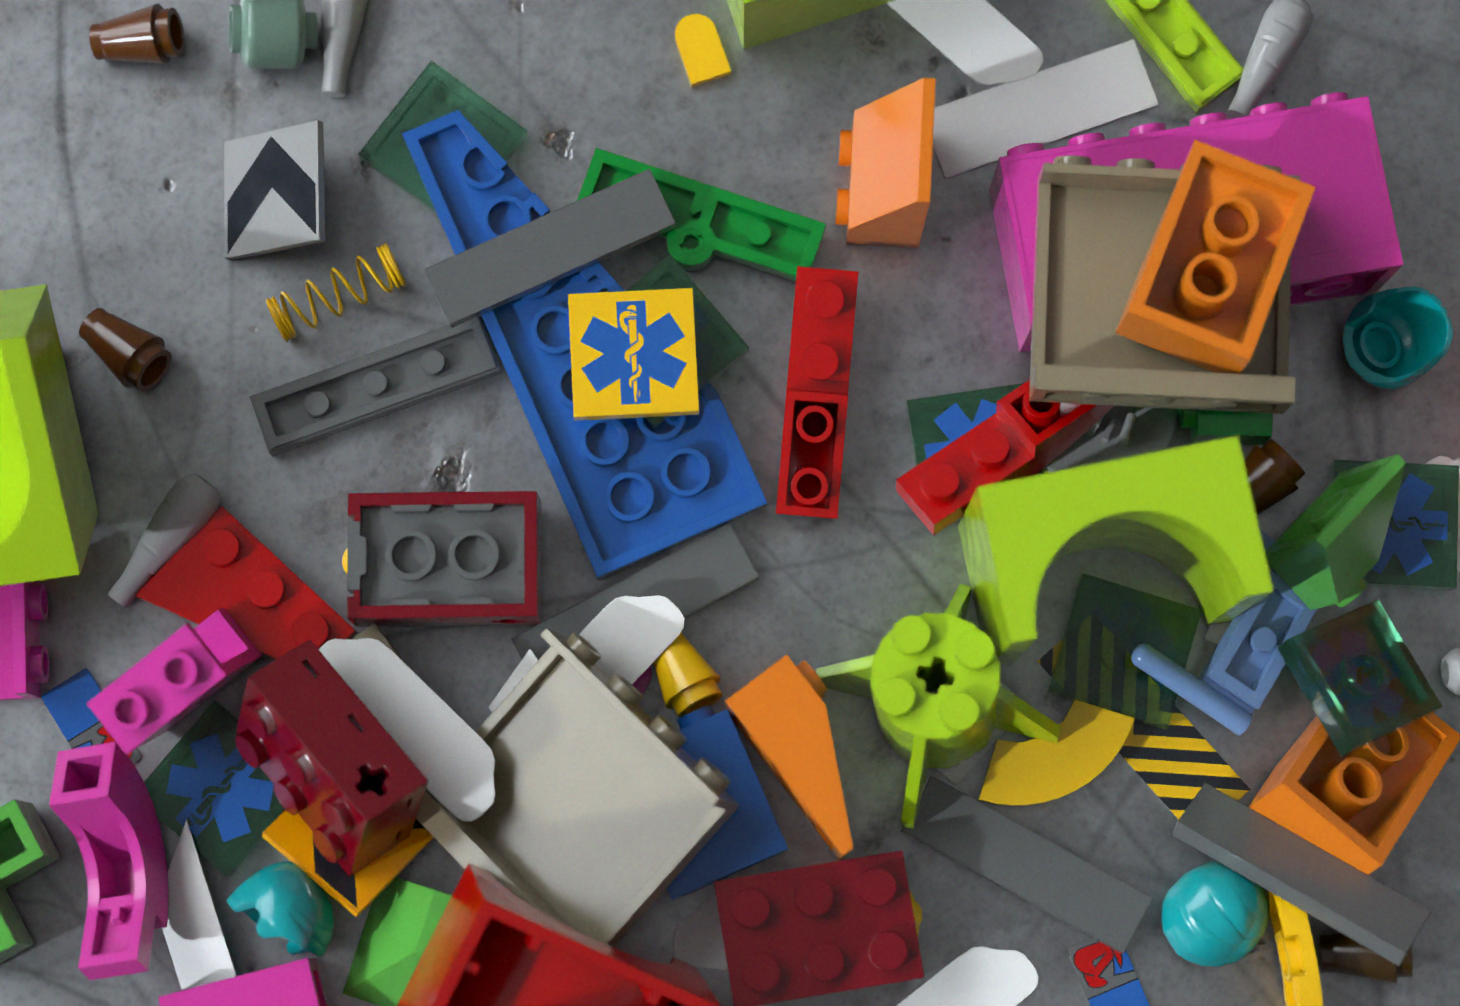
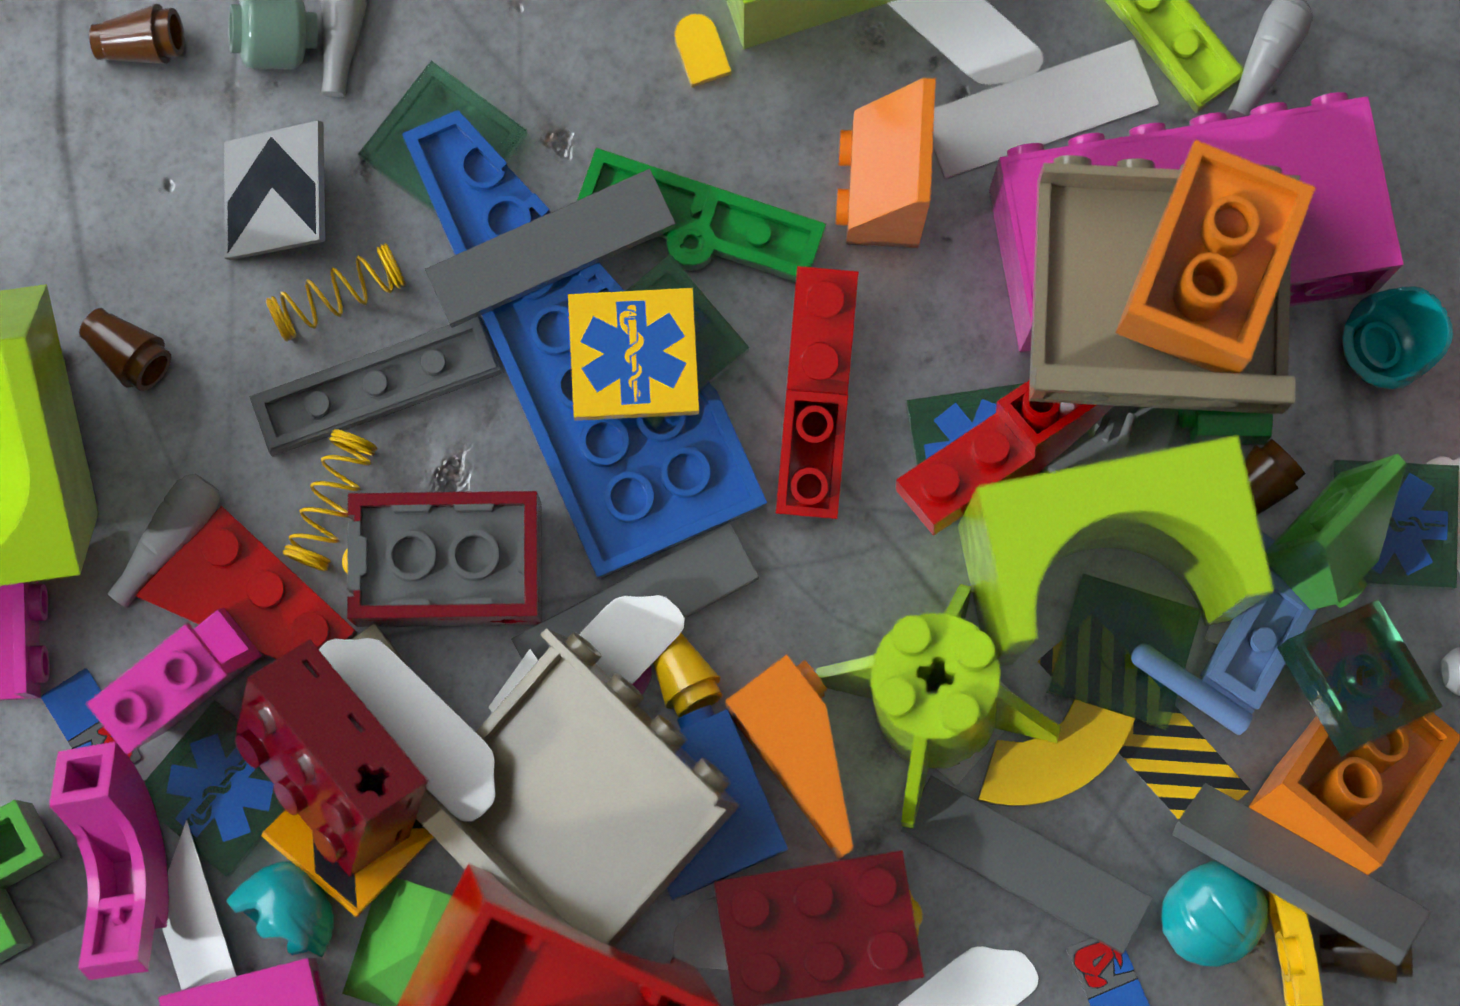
none -> yellow piece [282,429,377,571]

